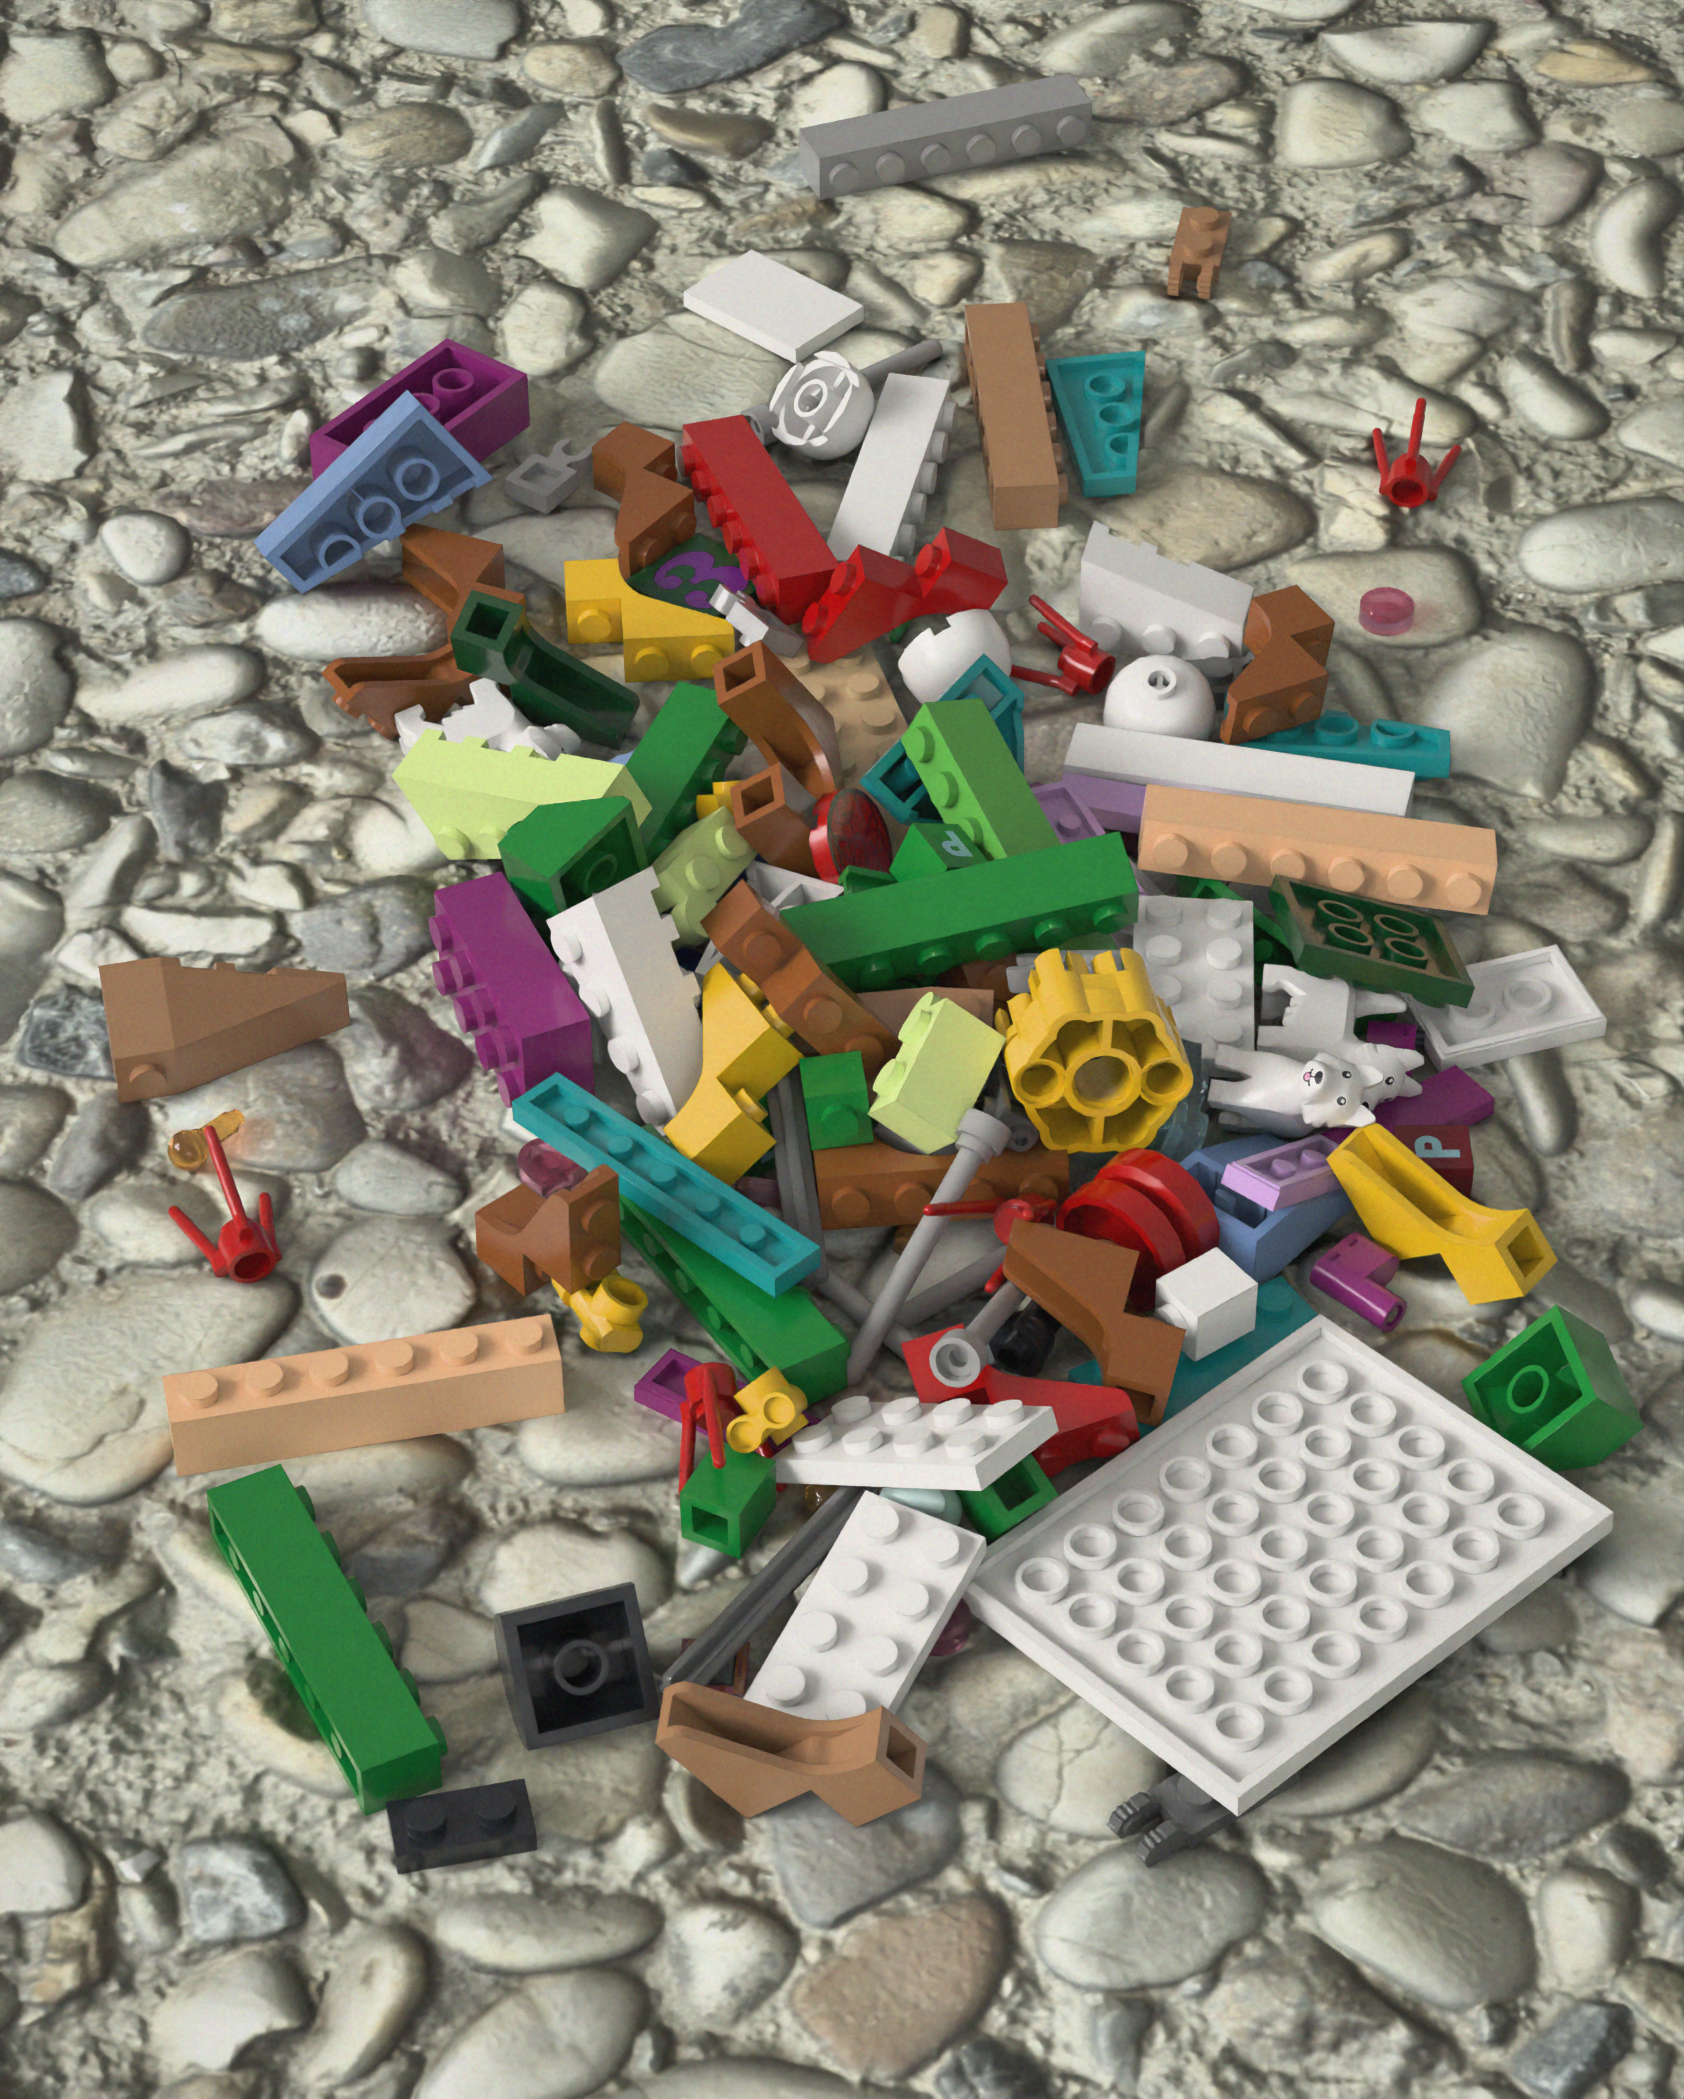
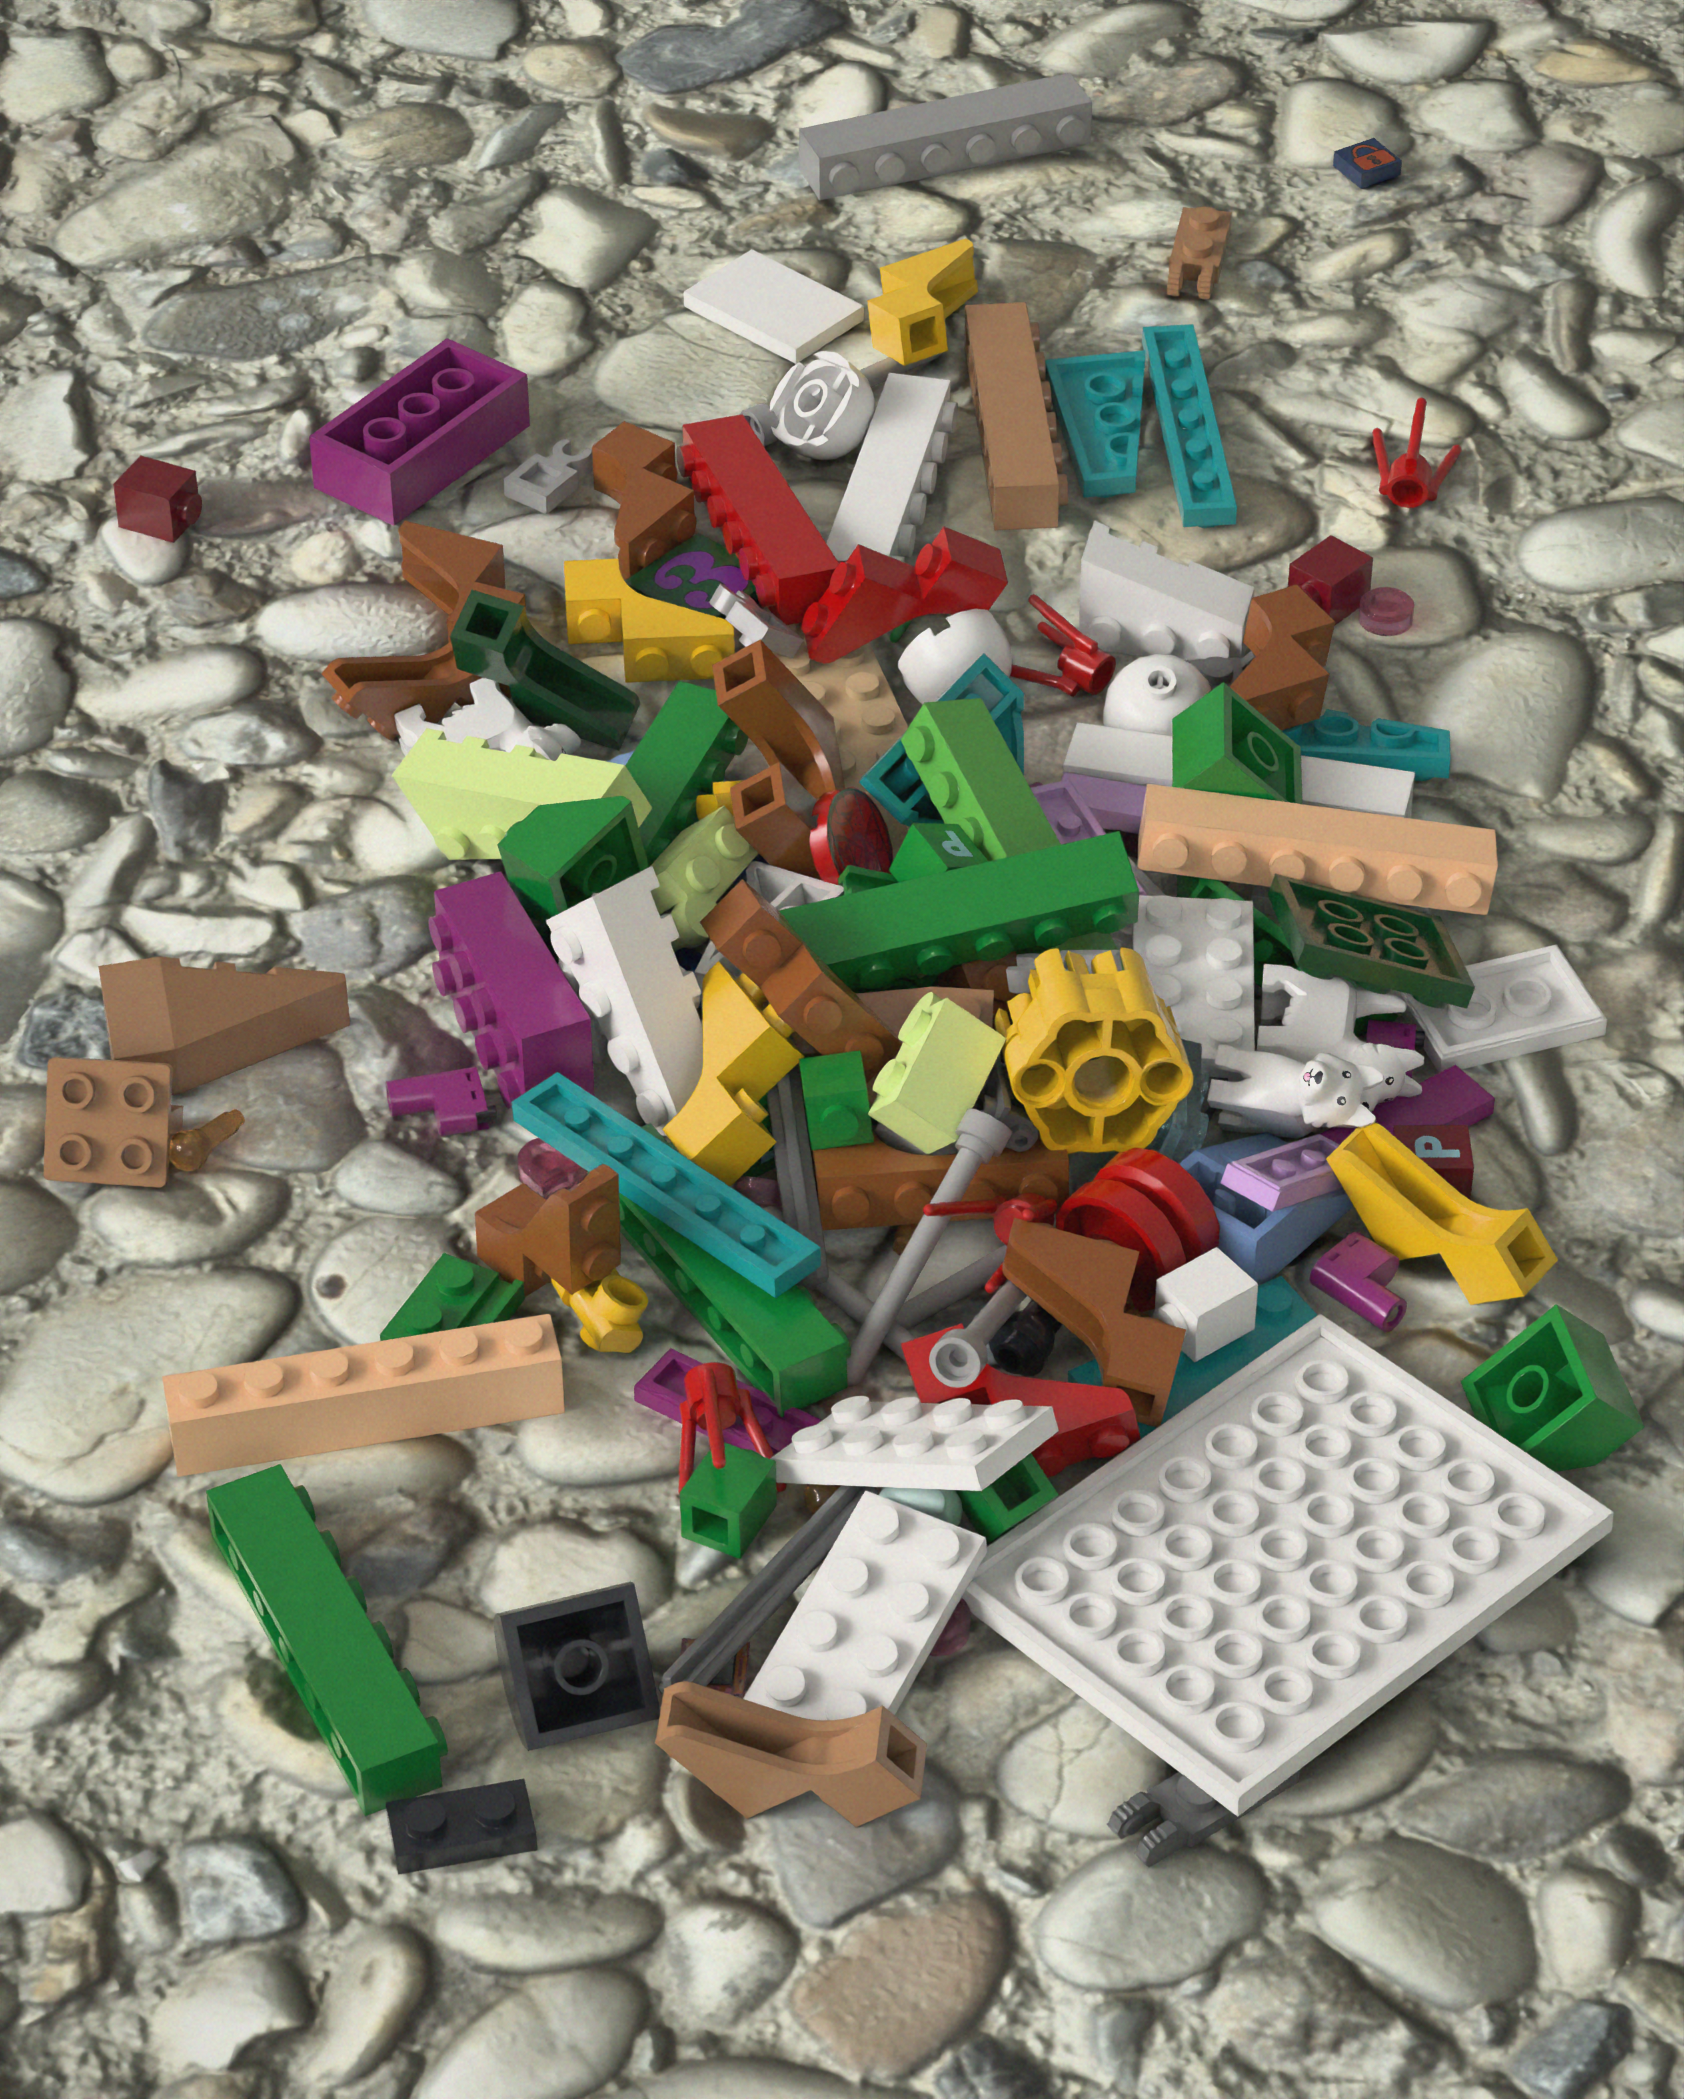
red plant [168,1126,282,1284] -> none
medium blue wedge [253,390,494,594] -> none
yellow plate [726,1365,809,1453] -> none
none -> medium nougat bracket [44,1056,183,1188]
none -> dark red brick [113,455,202,543]
none -> green plate [380,1253,525,1341]
none -> magenta piece [385,1066,497,1137]
none -> yellow arch [867,238,978,366]
none -> teal plate [1142,324,1237,528]
none -> green slope [1172,682,1303,804]
none -> dark red brick [1288,535,1373,625]
none -> dark blue tile [1333,138,1402,189]

